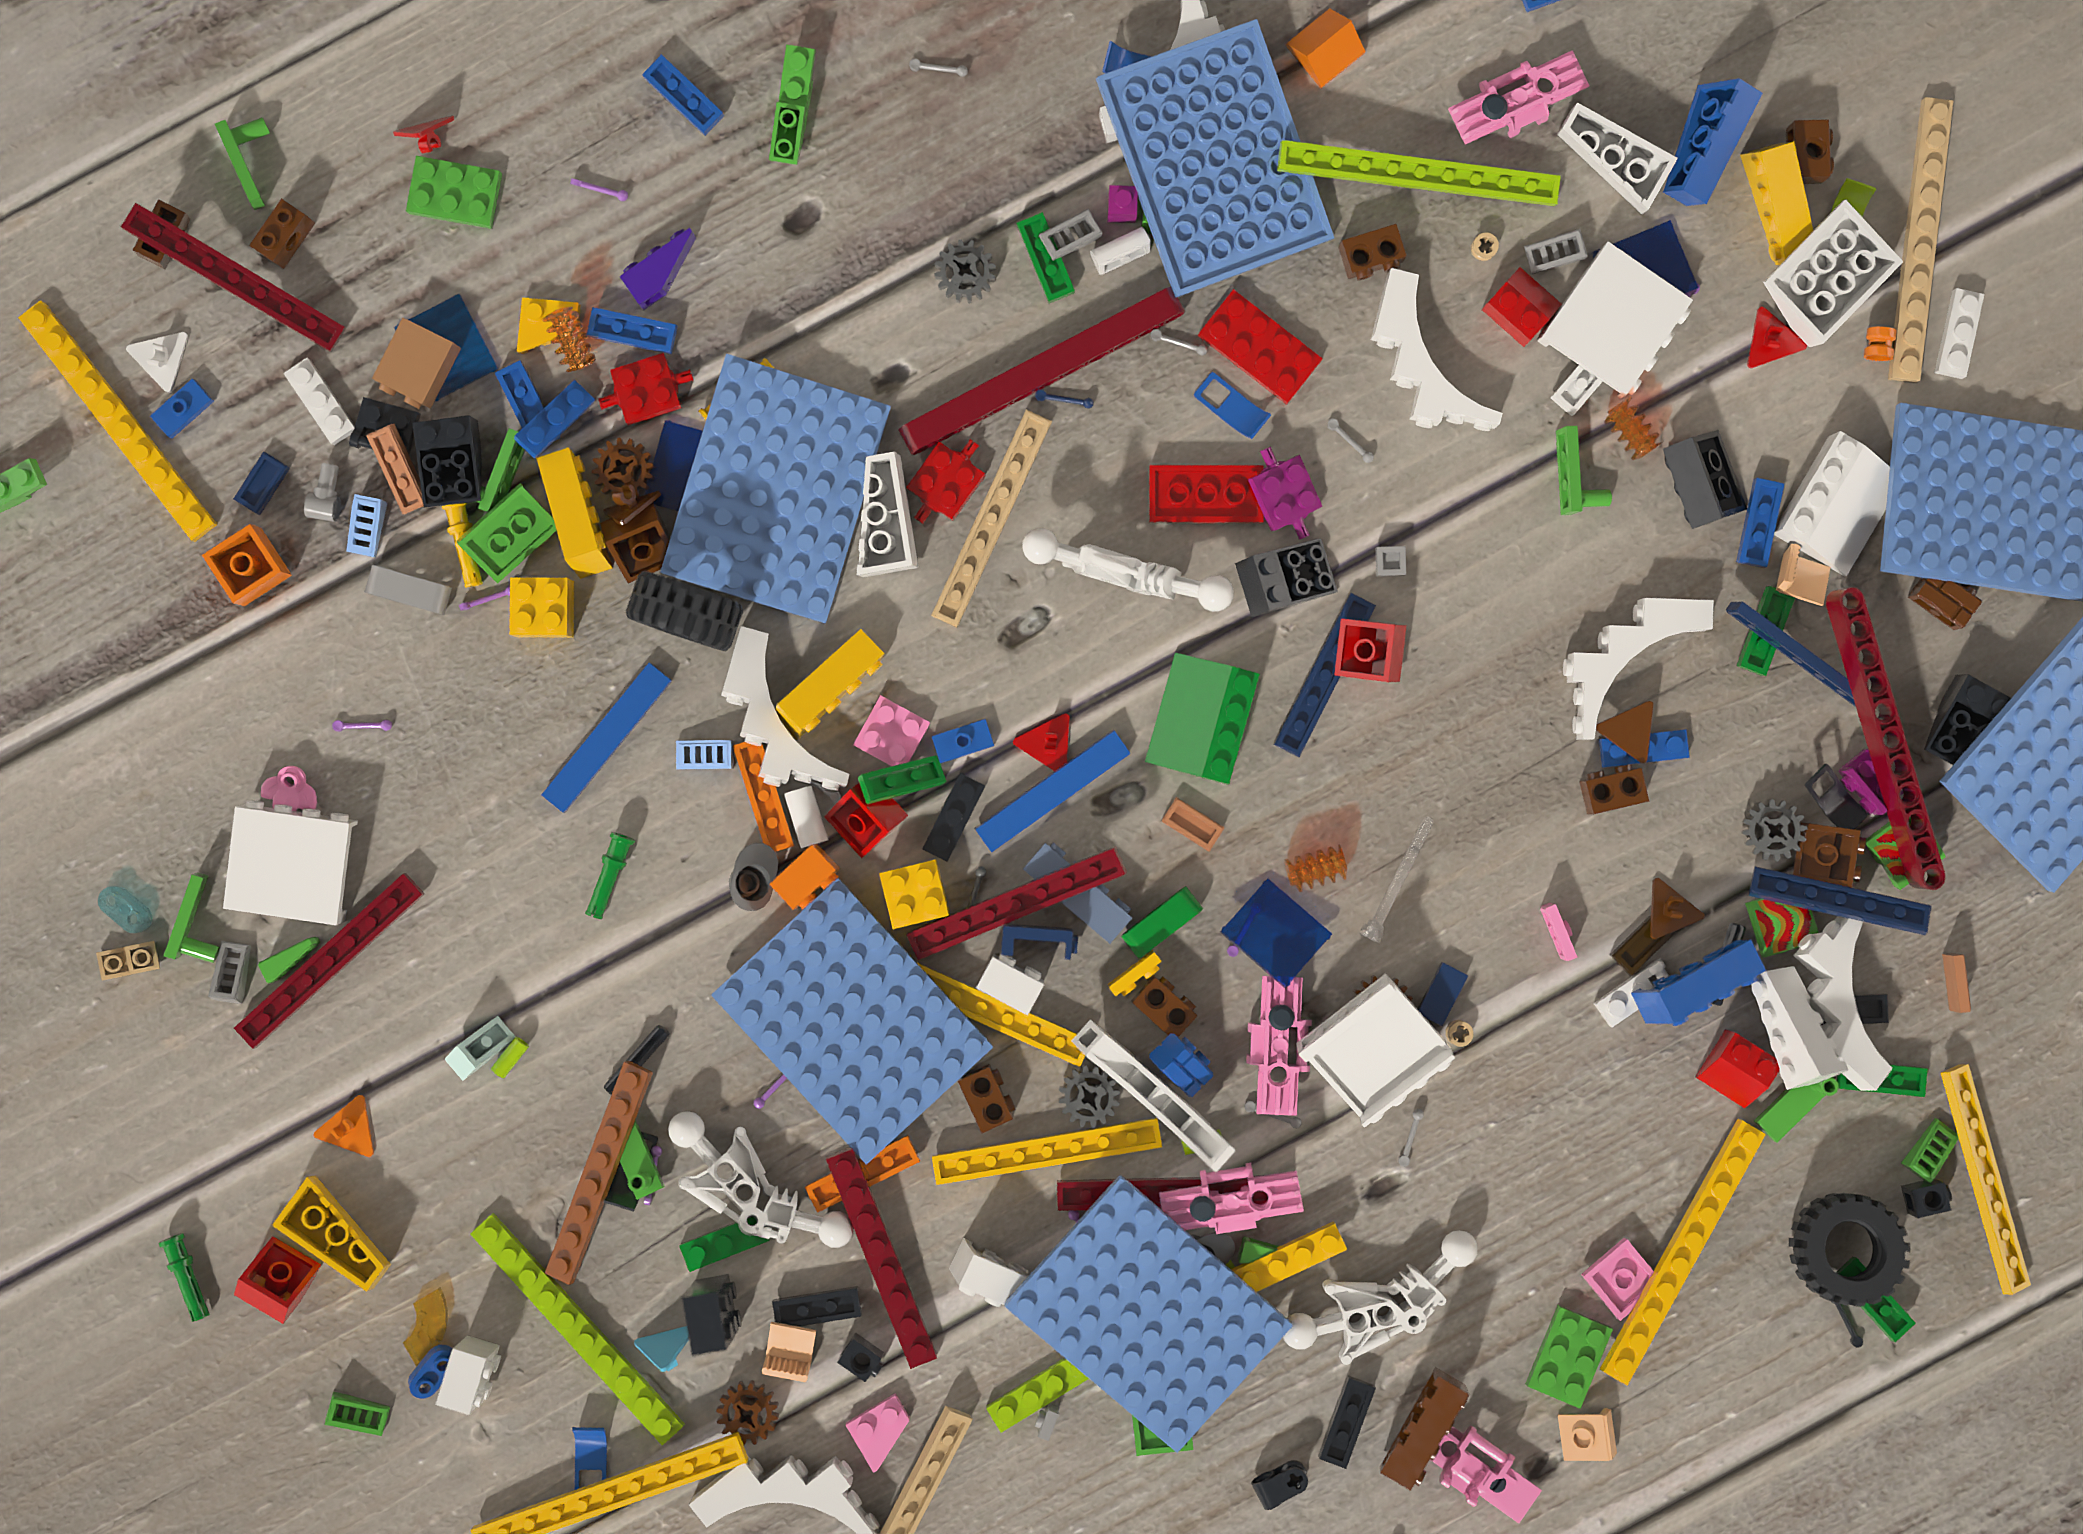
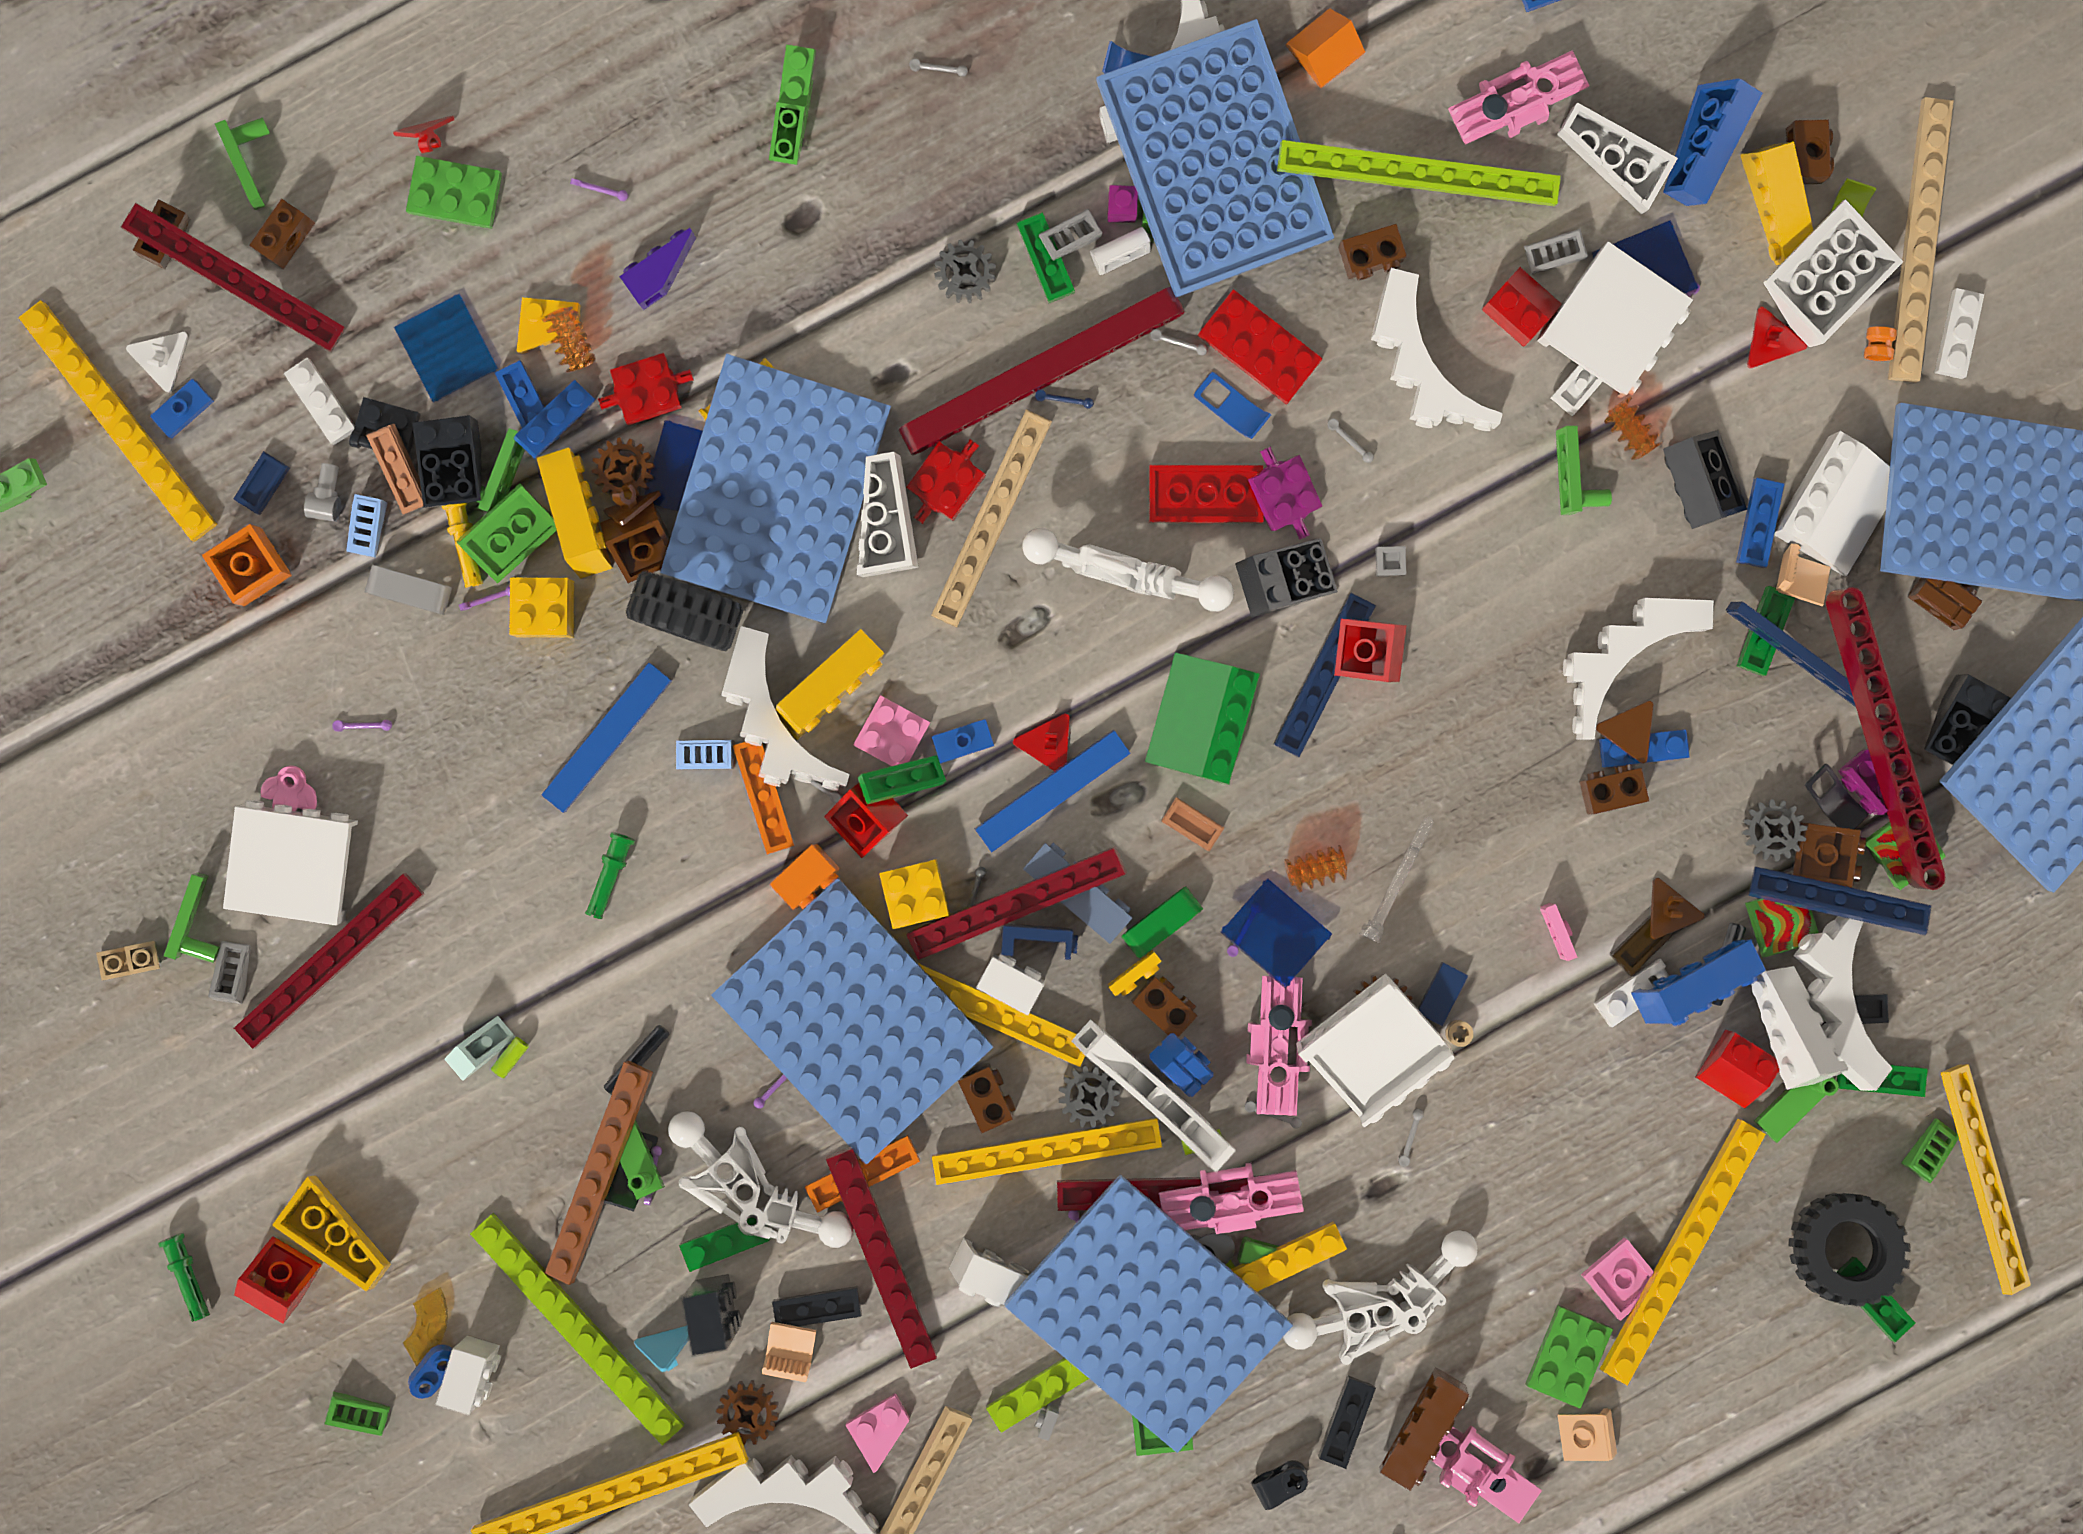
clear light blue plate [98,886,152,933] -> none
bright green slope [258,937,320,984] -> none
orange piece [313,1095,374,1157] -> none
medium nougat brick [372,317,461,409] -> none
blue piece [572,1427,607,1490] -> none
blue plate [586,307,677,354] -> none
blue plate [642,54,724,136] -> none
dark grey piece [729,843,778,911] -> none
white brick [784,786,828,848] -> none
black brick [837,1333,884,1382] -> none
black plate [922,773,986,862] -> none
tan bush [1471,233,1499,261] -> none
black hinge [1831,1301,1863,1348] -> none
black brick [1901,1178,1952,1218] -> none
nougat tile [1942,953,1971,1013] -> none

